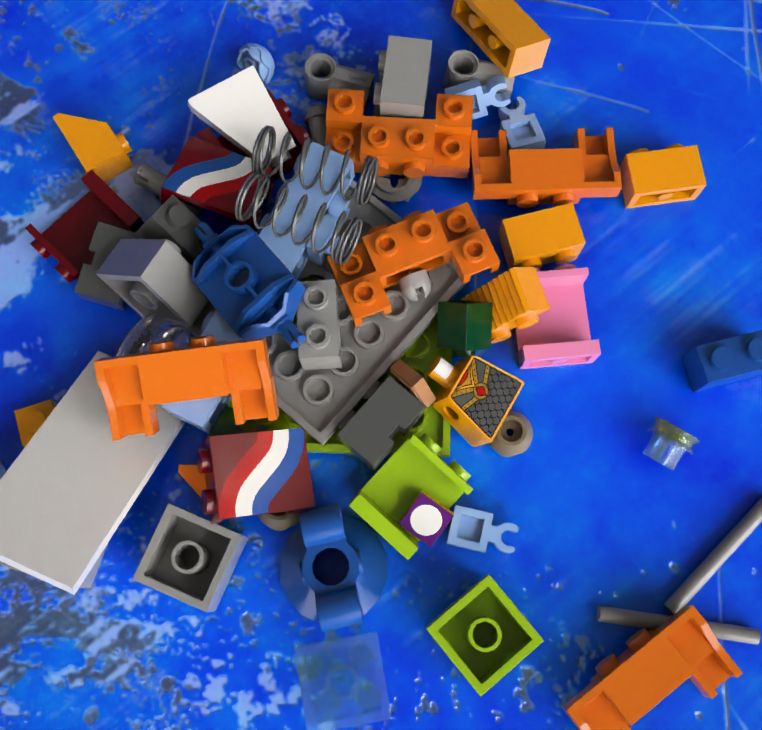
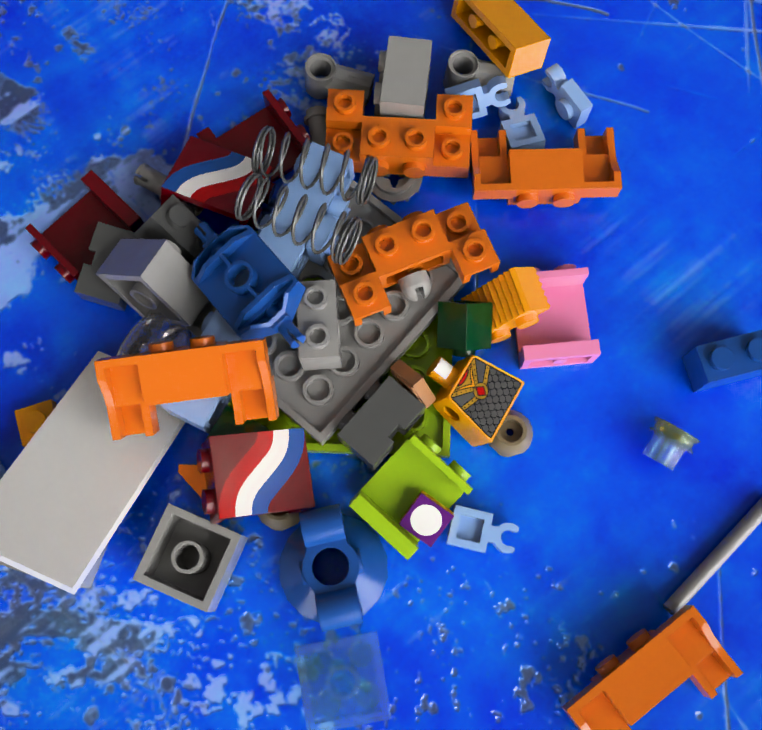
light orange slope [52,113,134,183] -> none
white slope [188,65,296,168] -> none
light blue plate [237,43,275,85] -> none
lime brick [424,575,544,697] -> none
light orange brick [498,203,586,269] -> none
light grey piece [597,605,761,645] -> none
light orange brick [619,144,707,209] -> none
none -> light blue plate [542,63,593,129]

